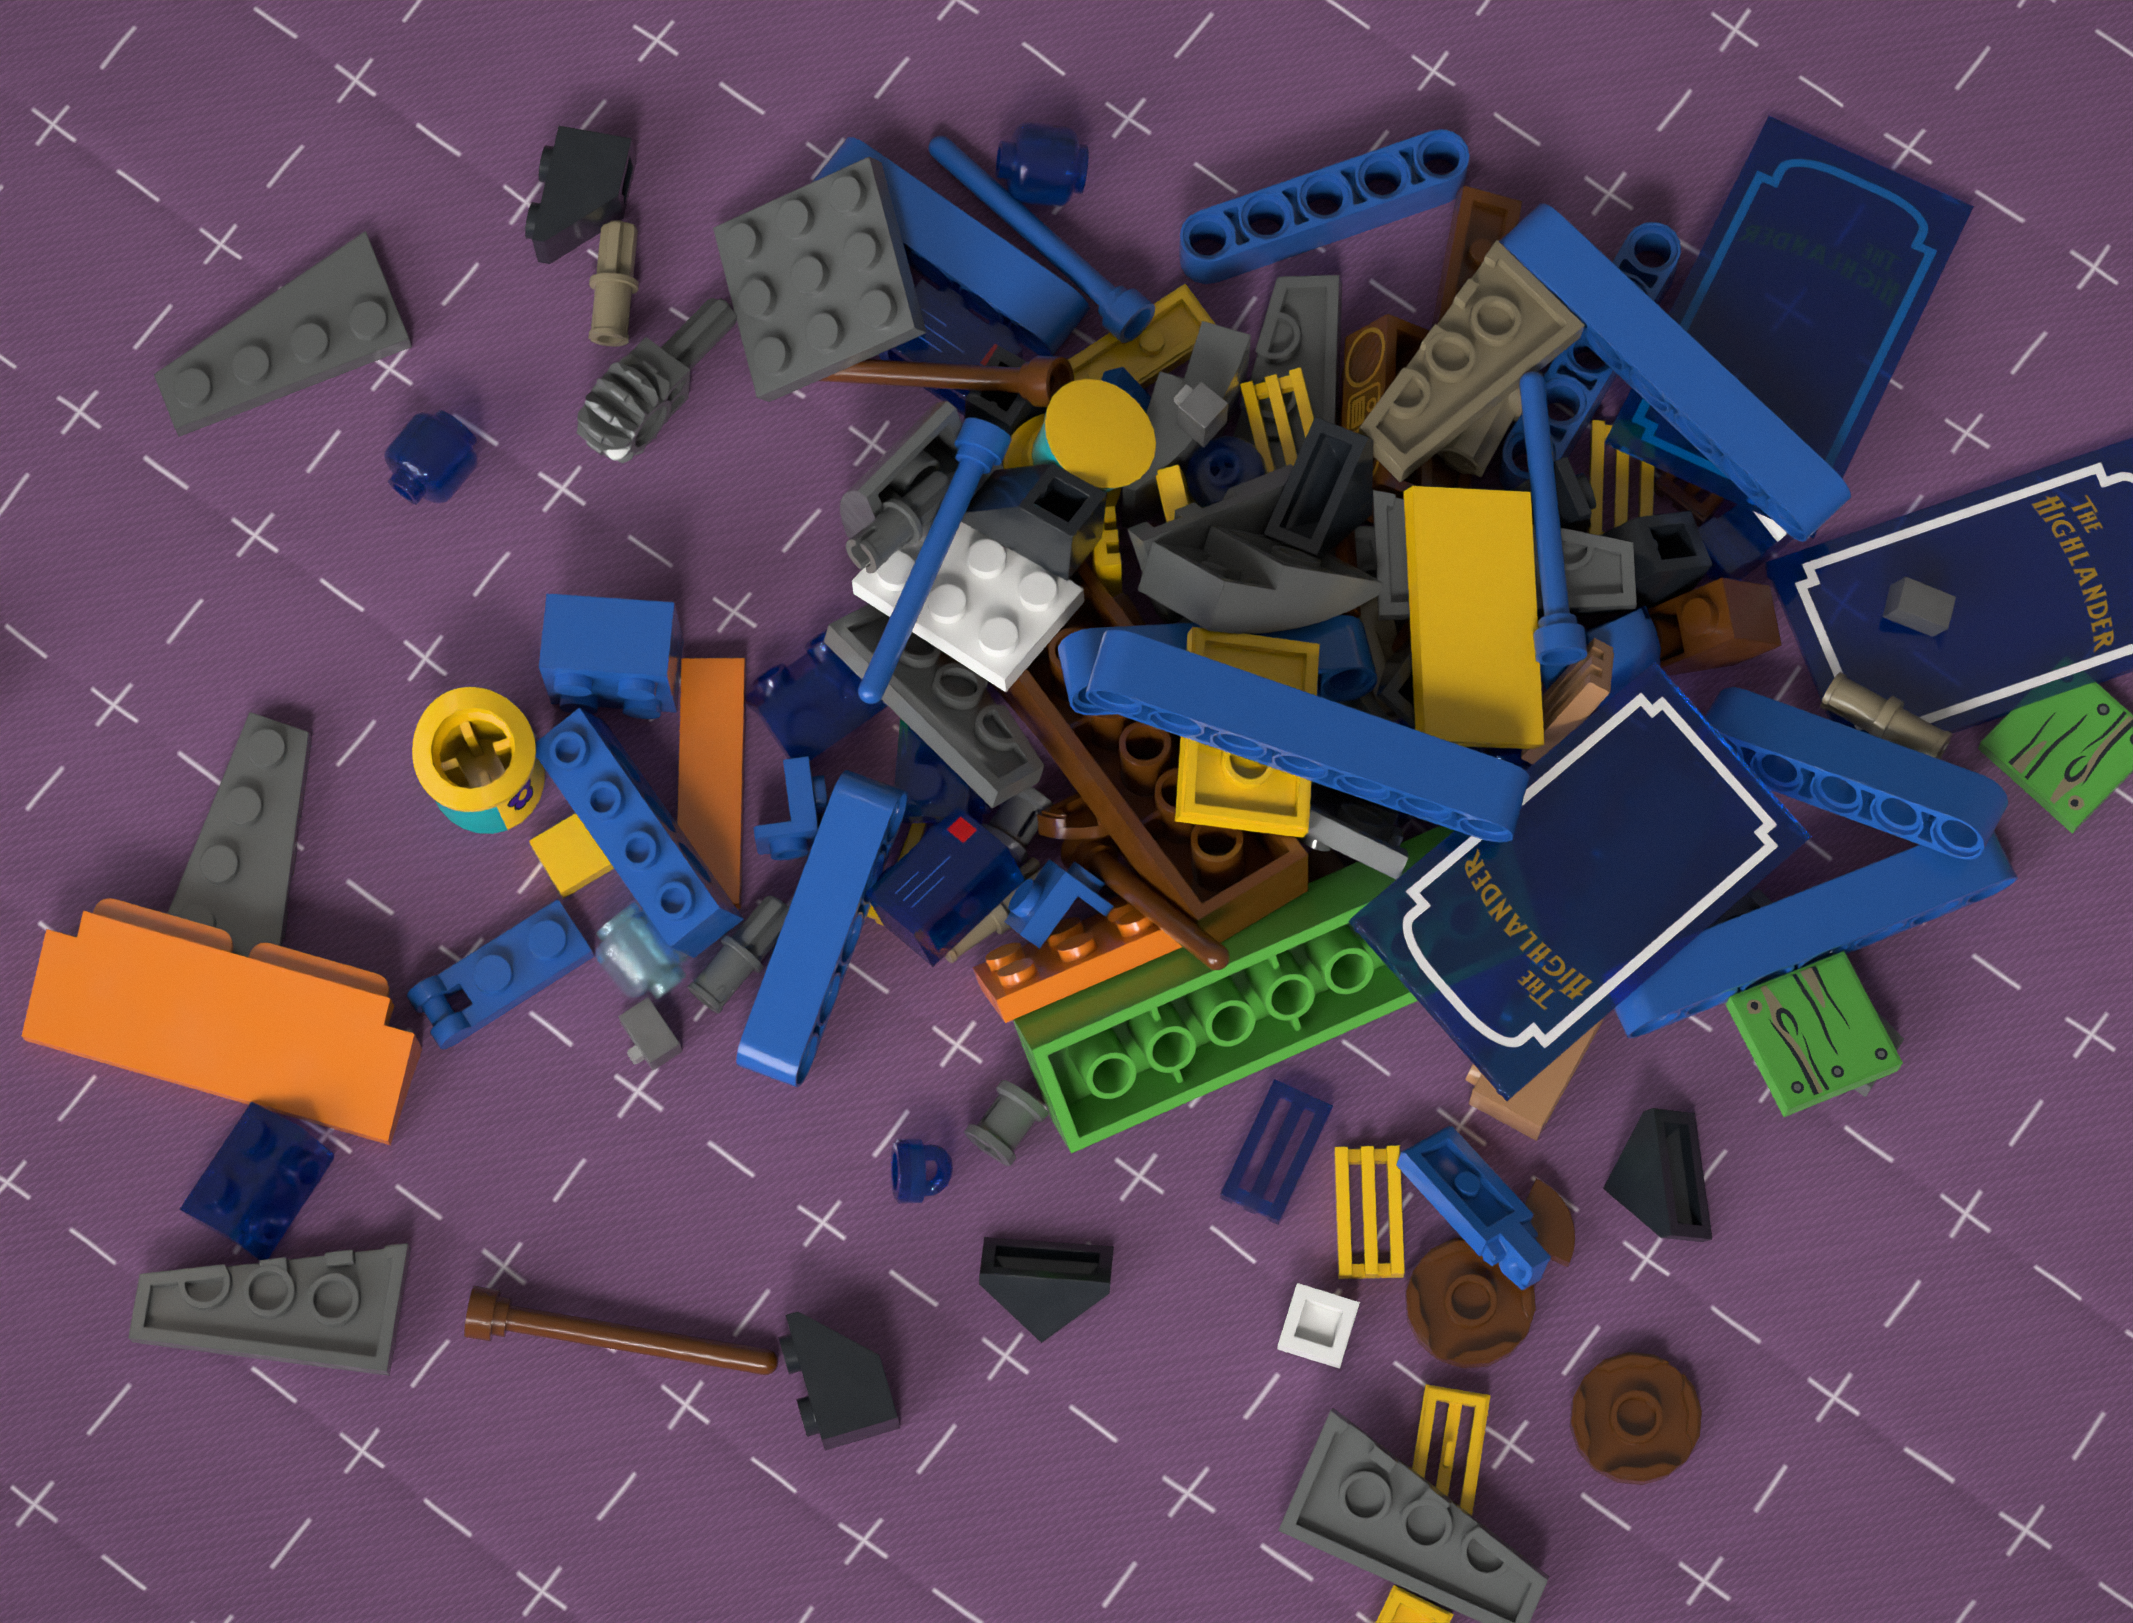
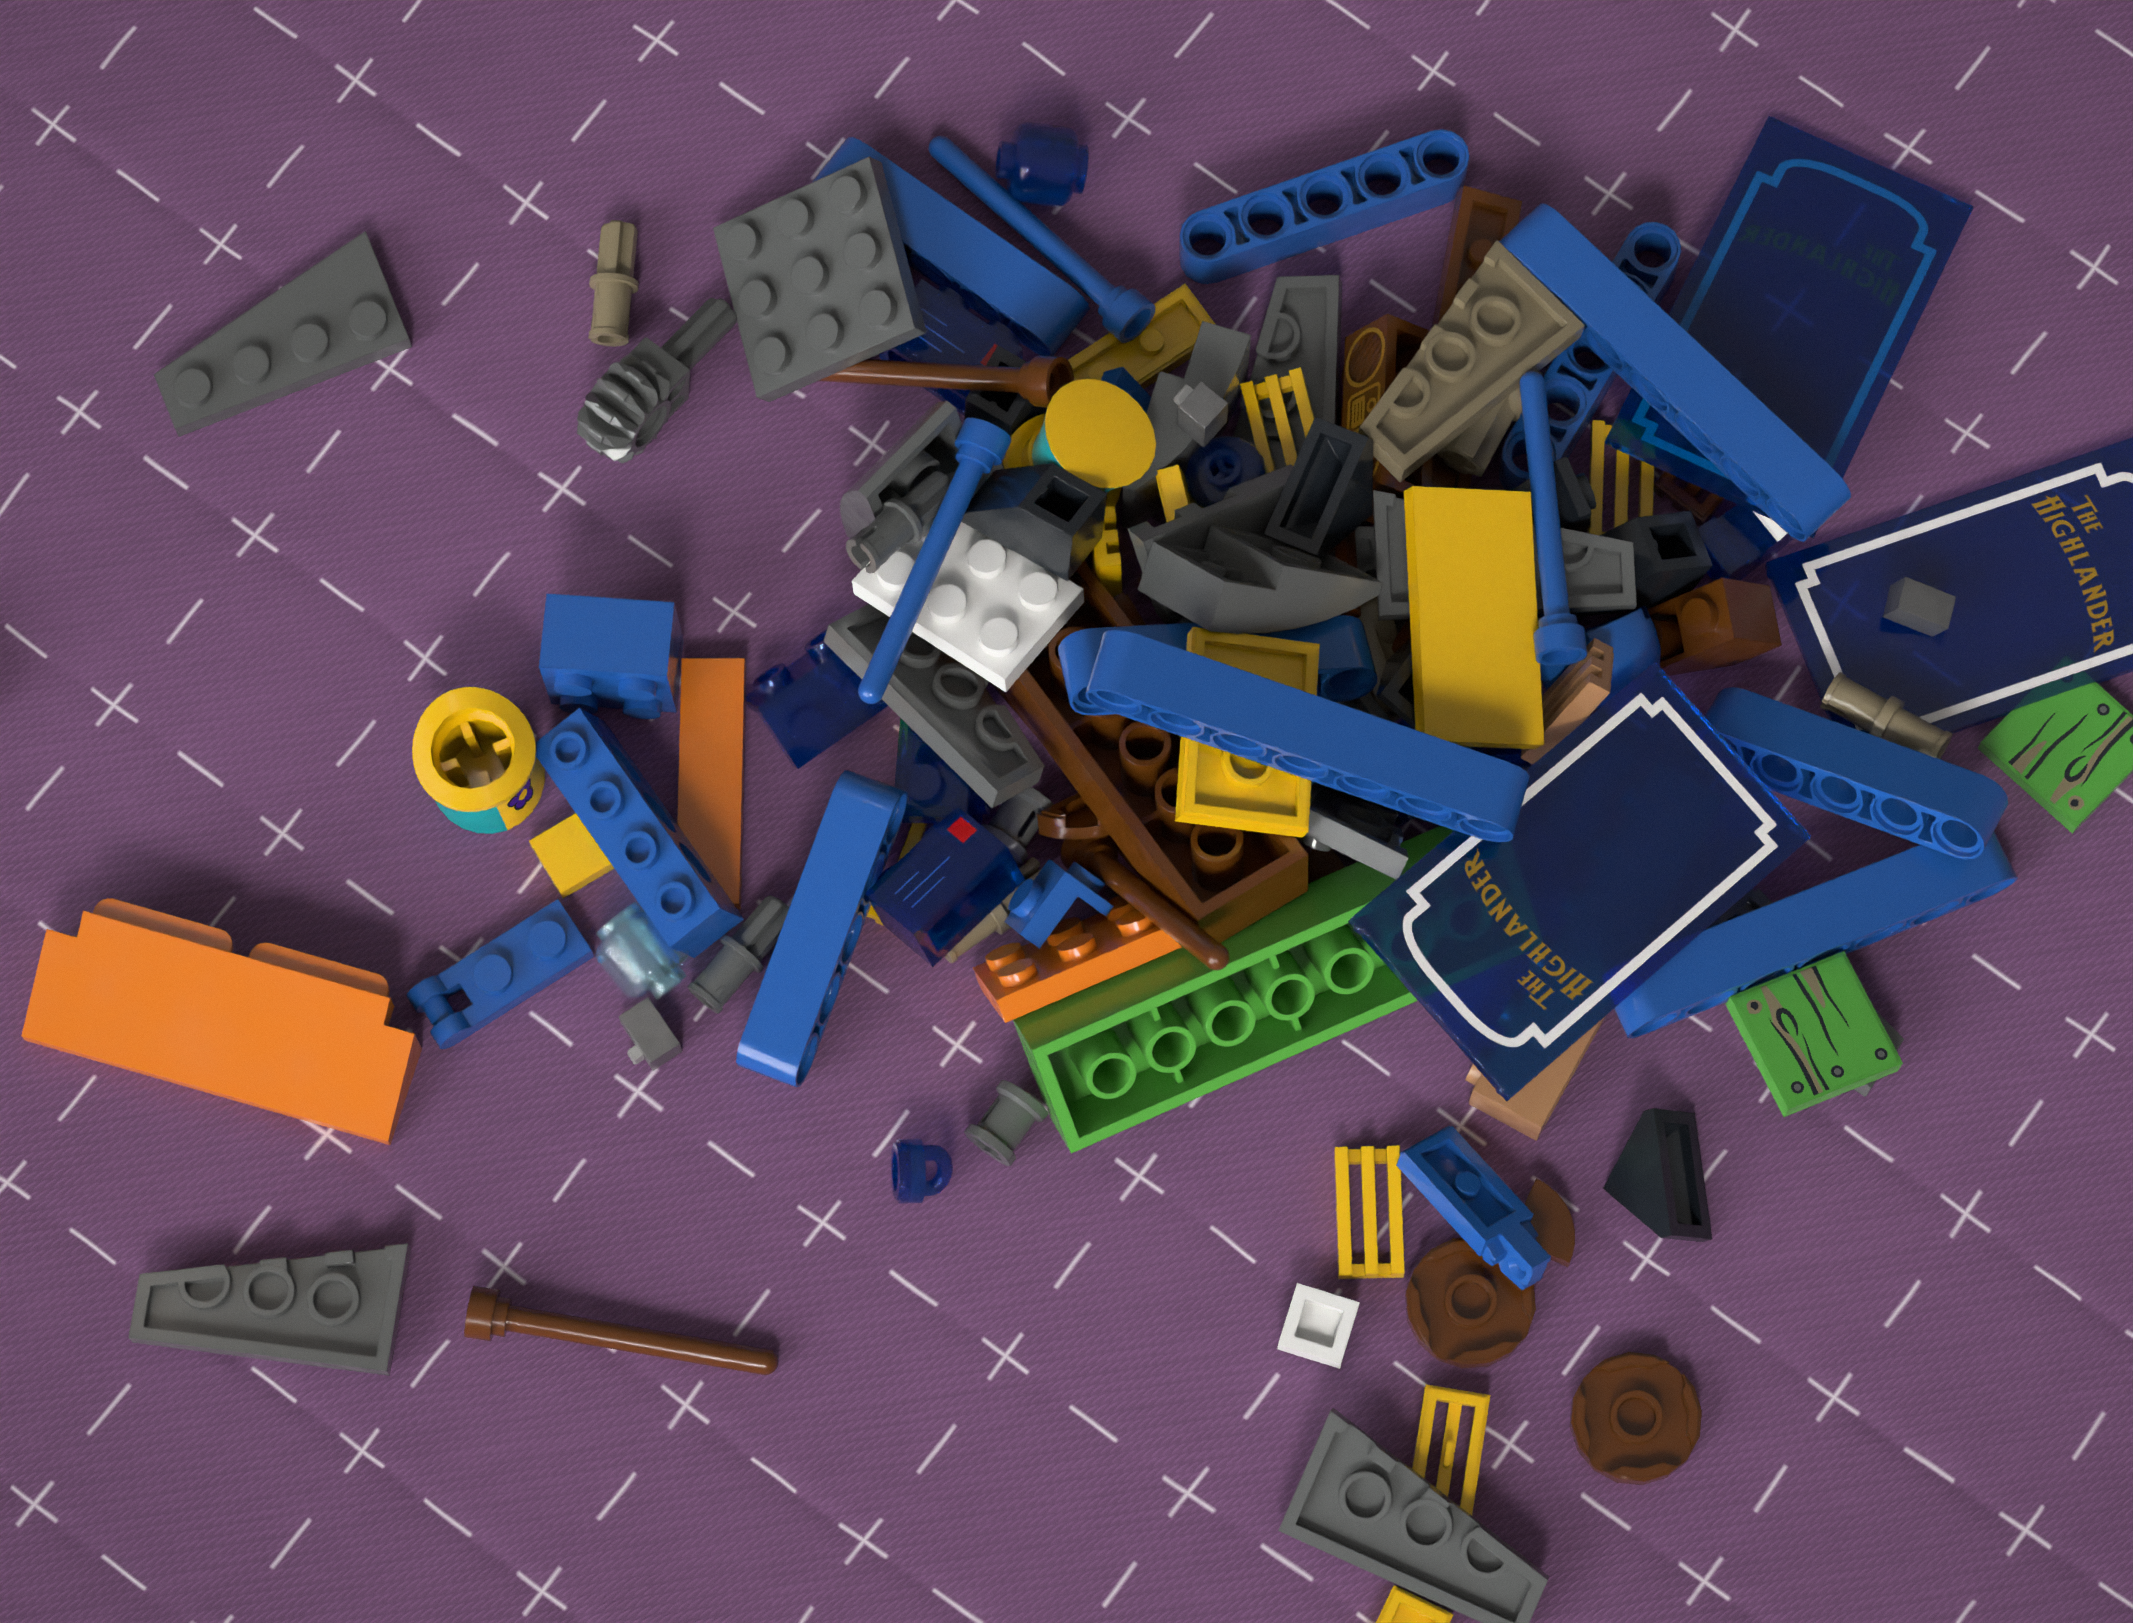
dark grey wing [167,712,312,957] -> none
clear blue bracket [179,1101,334,1260] -> none
clear blue head [384,410,478,505] -> none
black slope [525,125,637,264] -> none
blue bracket [753,756,828,860] -> none
black slope [778,1312,900,1451] -> none
black slope [979,1237,1114,1343] -> none
clear blue tile [1220,1079,1333,1225] -> none

